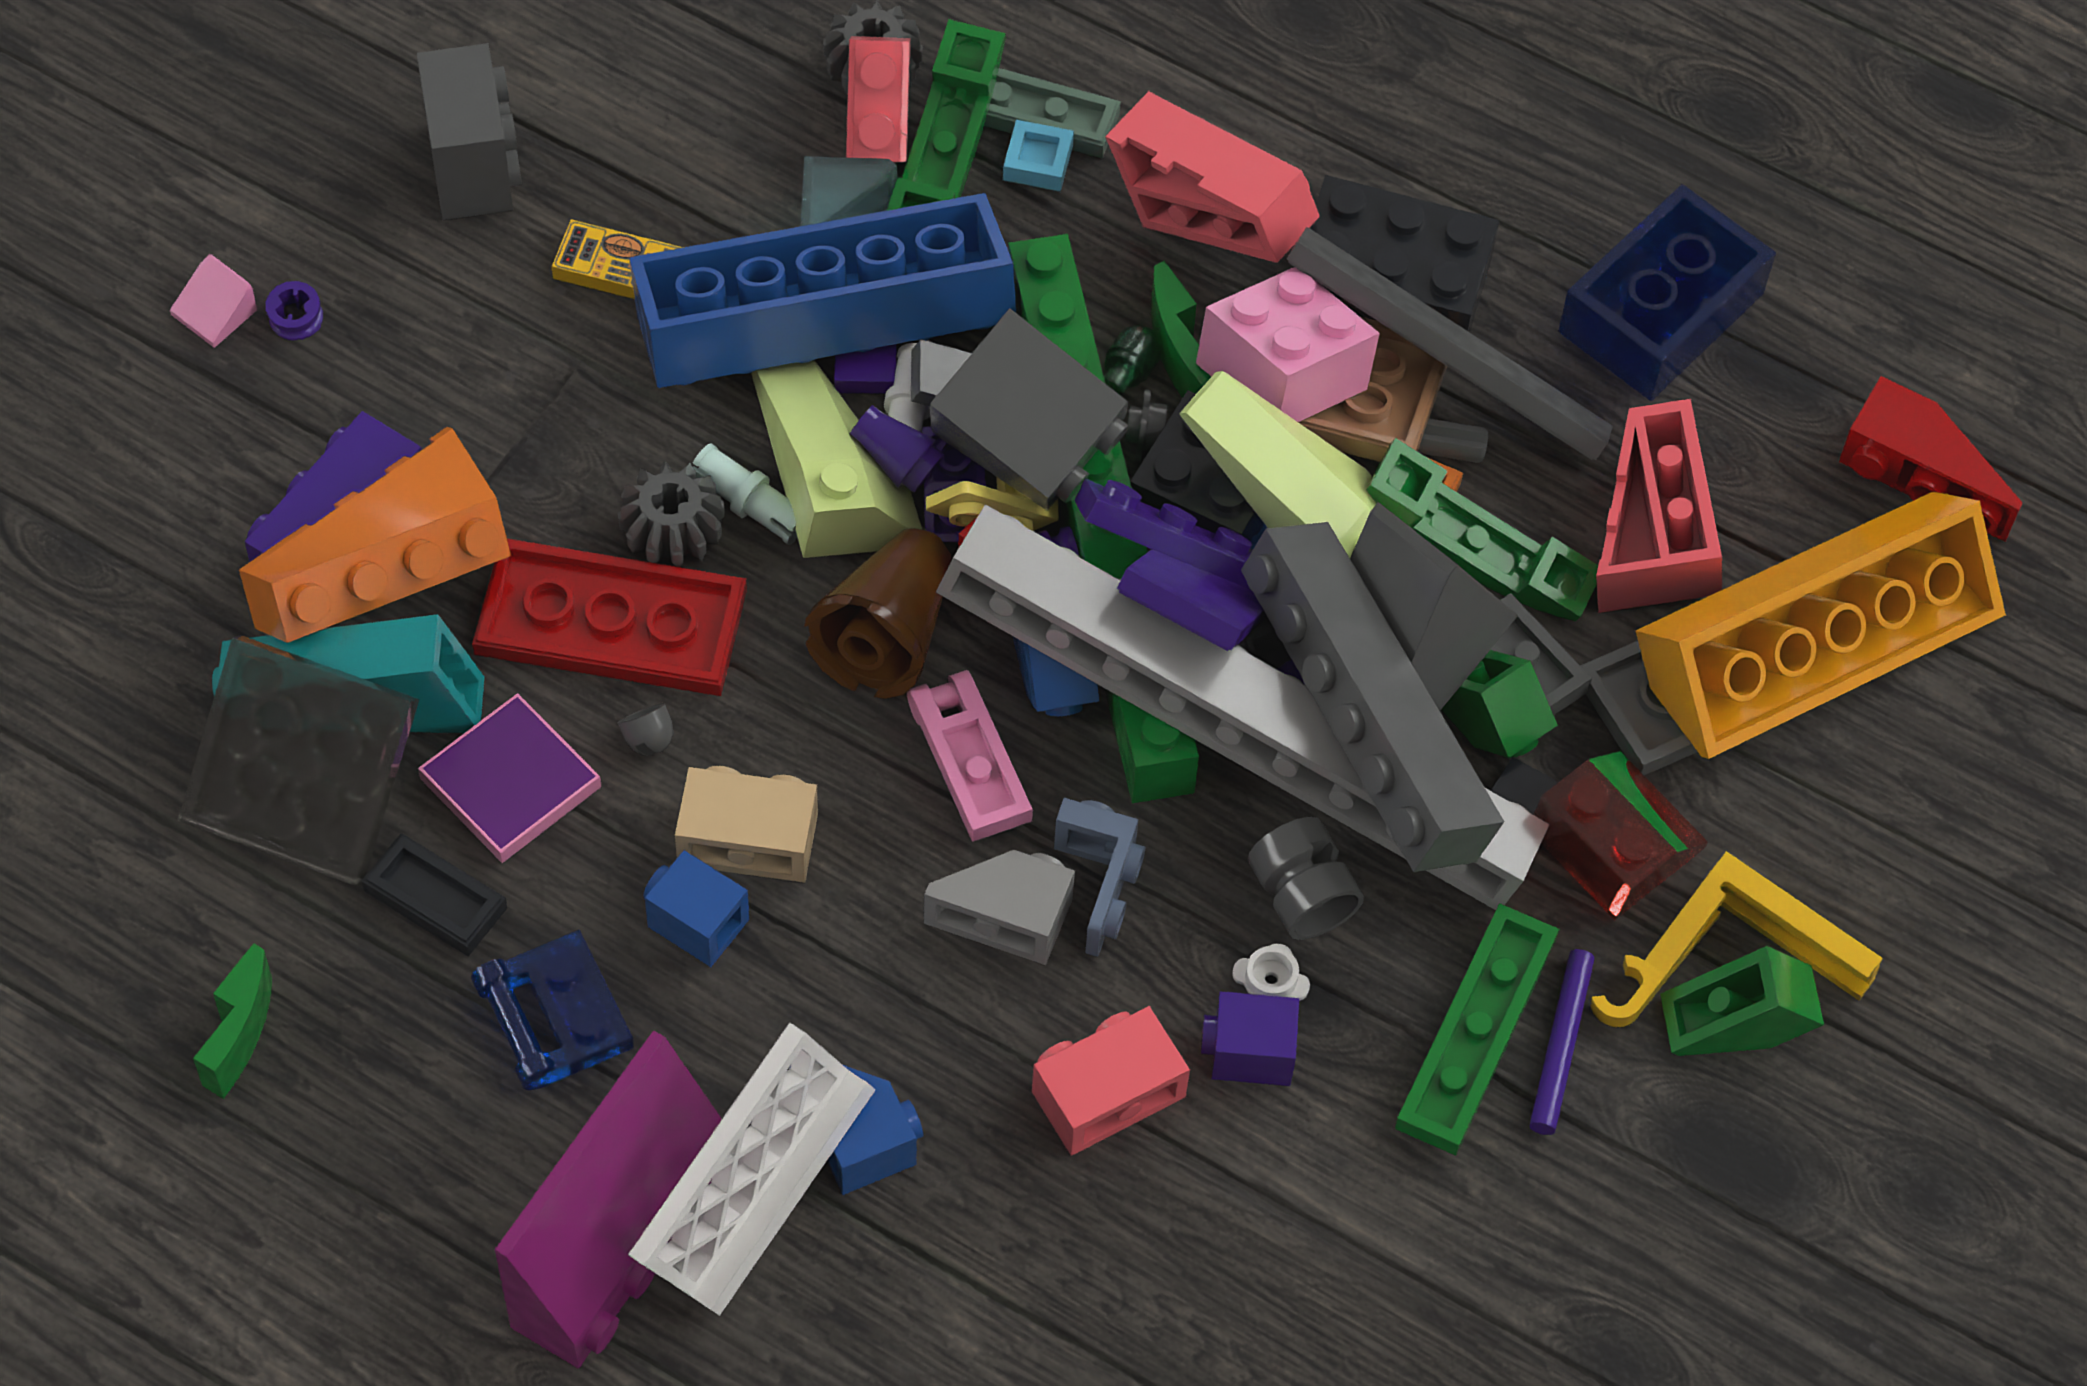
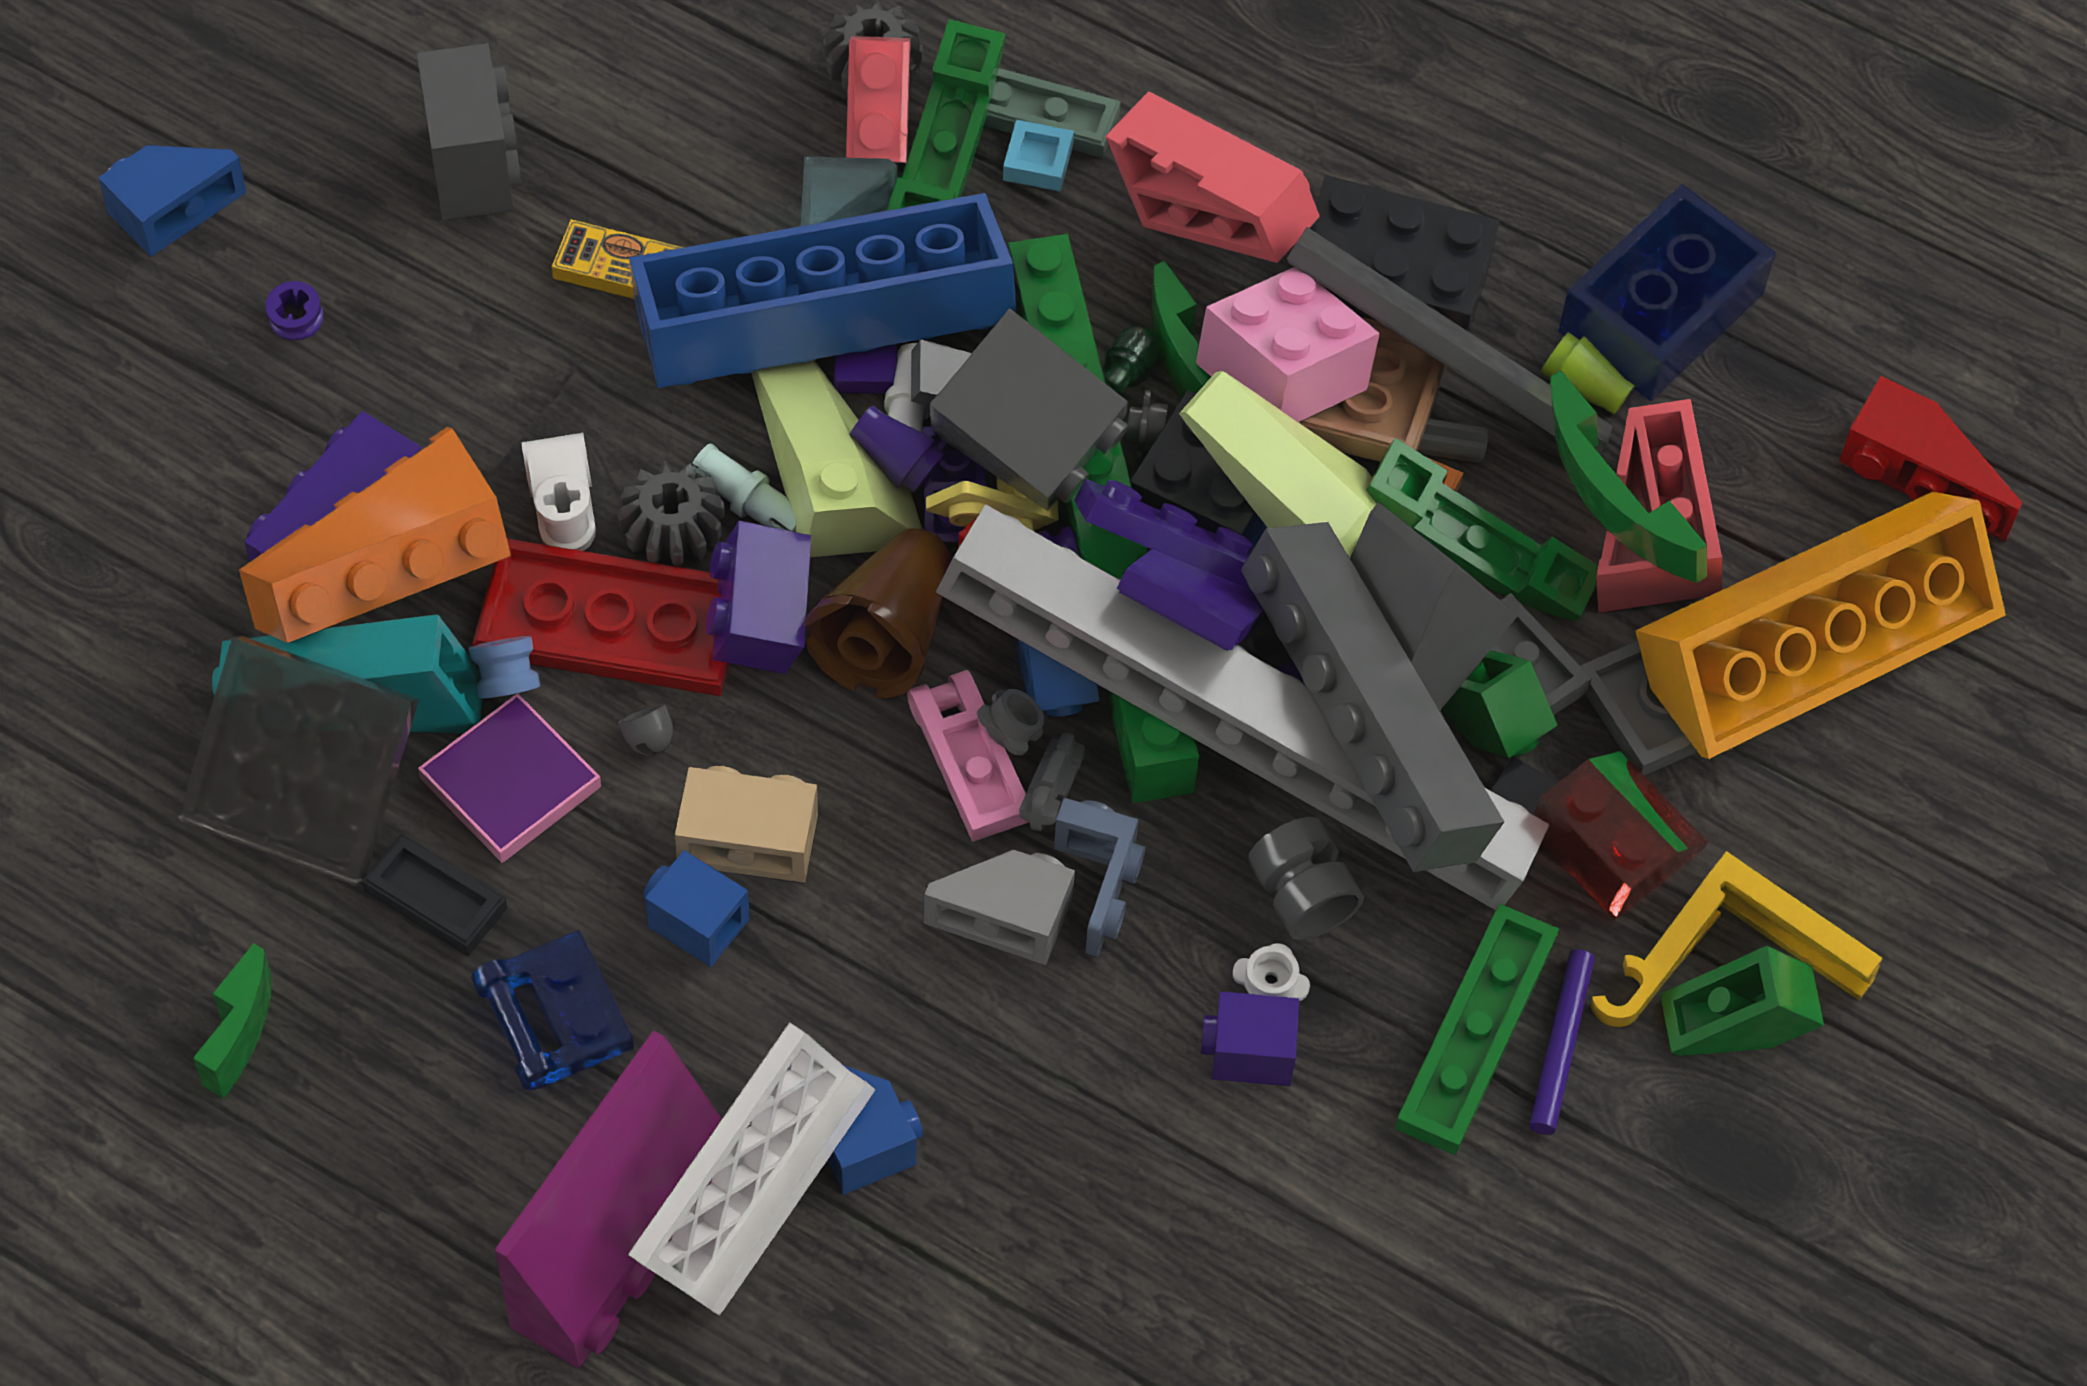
bright pink slope [170,254,257,348] -> none
coral brick [1032,1006,1190,1156] -> none
none -> blue slope [98,145,247,257]
none -> medium blue wheel [468,636,541,699]
none -> white piece [522,433,596,551]
none -> brick [706,521,811,674]
none -> dark grey plate [977,689,1044,755]
none -> dark grey axle [1019,732,1086,831]
none -> lime cone [1540,332,1635,415]
none -> green slope [1550,370,1707,583]

